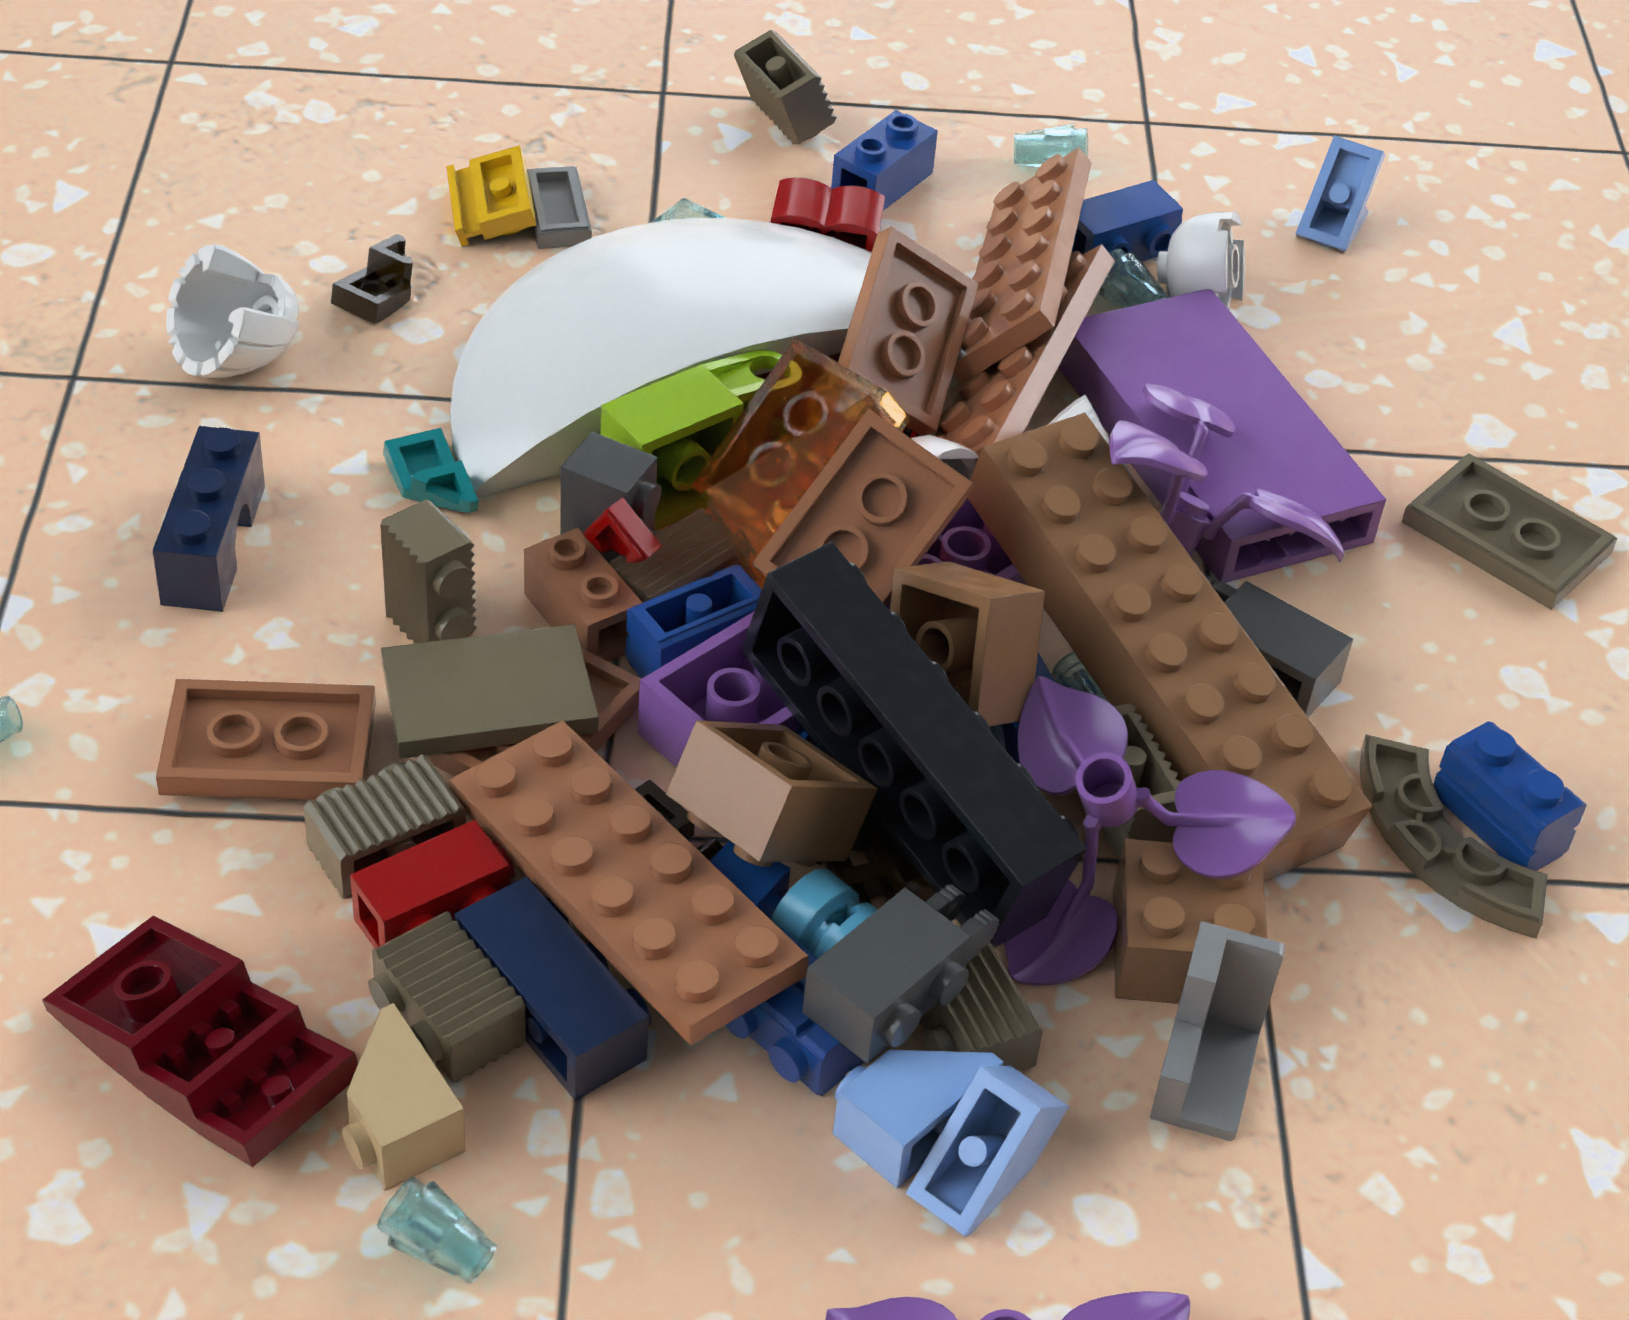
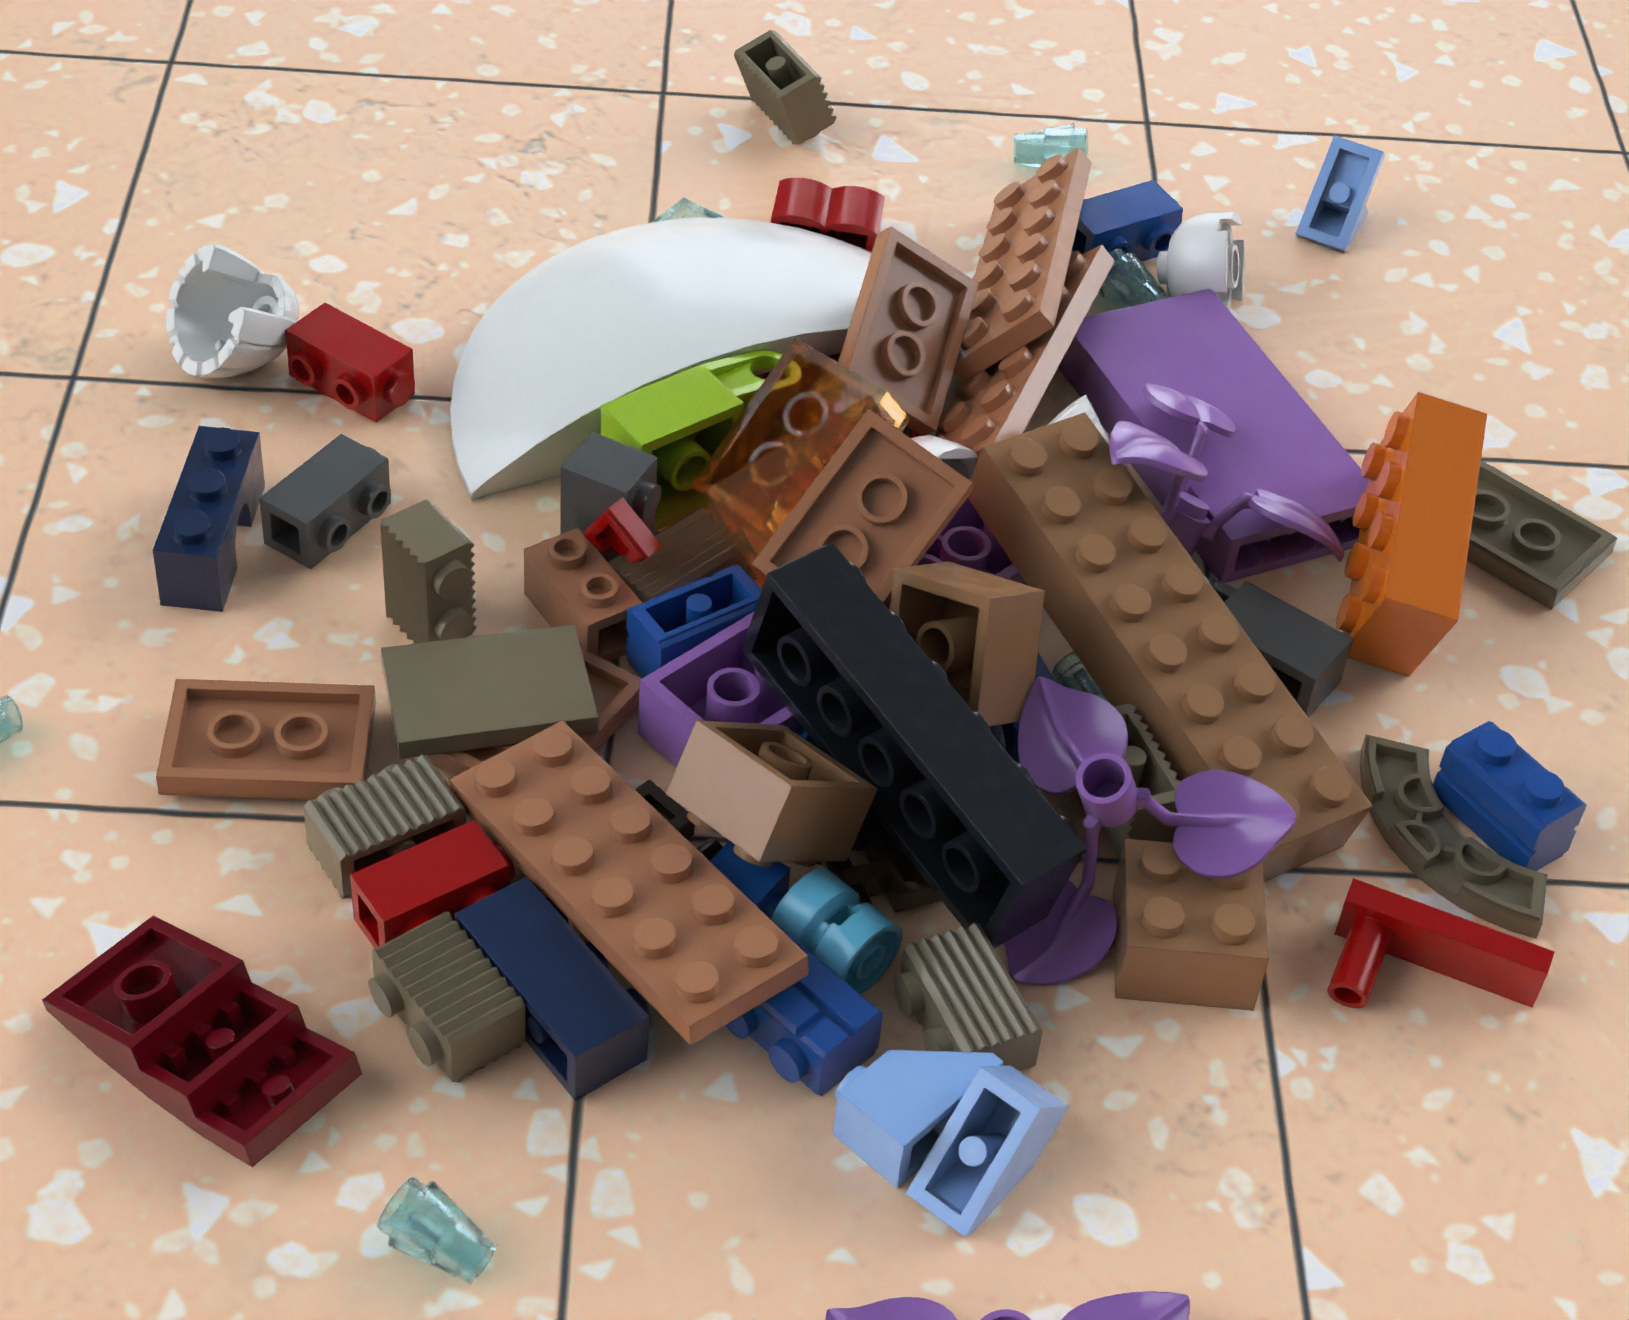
dark brown slope [331,234,413,324] -> none
tan slope [342,1003,466,1190] -> none
teal slope [383,428,479,513] -> none
yellow plate [446,145,537,247] -> none
light grey tile [527,166,592,249] -> none
dark grey hinge [802,884,1000,1064] -> none
blue brick [831,110,938,211] -> none
light grey panel [1150,921,1285,1141] -> none
none -> dark grey brick [259,434,391,569]
none -> red brick [285,302,415,423]
none -> red piece [1327,878,1555,1008]
none -> orange brick [1336,392,1487,677]

